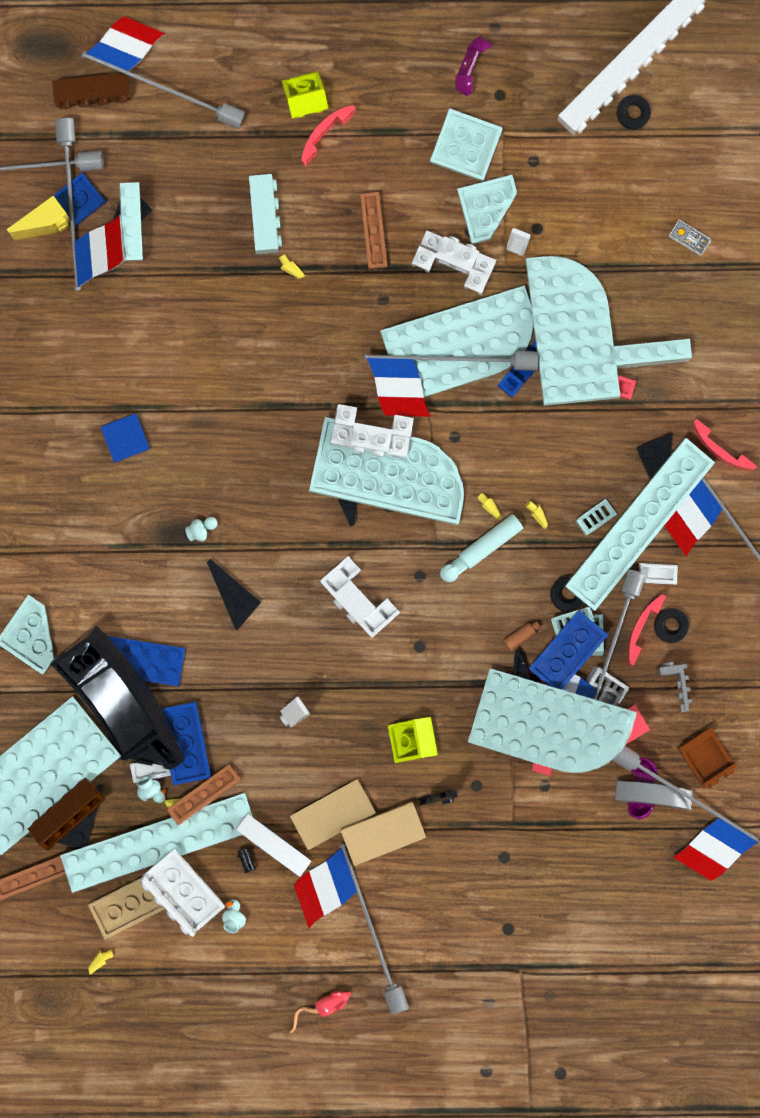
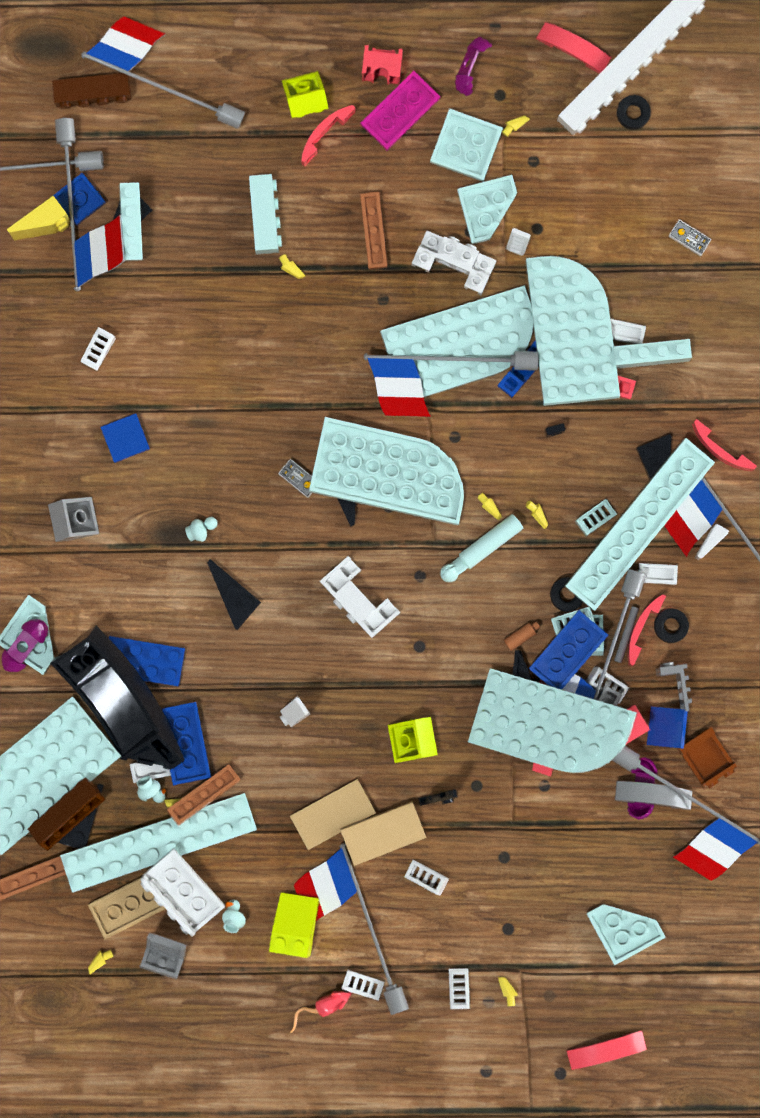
white slope [235,814,311,876] -> none
black pin [237,847,256,873] -> none
white bracket [330,404,414,459] -> none
none -> magenta piece [1,619,48,672]
none -> light grey slope [48,497,99,542]
none -> white slope [80,327,116,371]
none -> light grey plate [140,933,187,980]
none -> neon yellow slope [269,892,319,958]
none -> tile [278,459,312,498]
none -> white slope [342,970,384,1001]
none -> dark pink plate [360,71,440,151]
none -> coral piece [362,45,403,85]
none -> white slope [404,860,449,895]
none -> white slope [449,968,470,1009]
none -> light yellow bar [498,977,518,1006]
none -> light yellow bar [502,116,530,137]
none -> coral slope [536,22,611,74]
none -> black tile [544,423,566,438]
none -> coral slope [567,1030,647,1070]
none -> light aqua plate [586,904,666,965]
none -> white tile [610,319,646,344]
none -> light grey bar [614,606,639,663]
none -> blue tile [647,707,688,749]
none -> white slope [695,524,729,560]

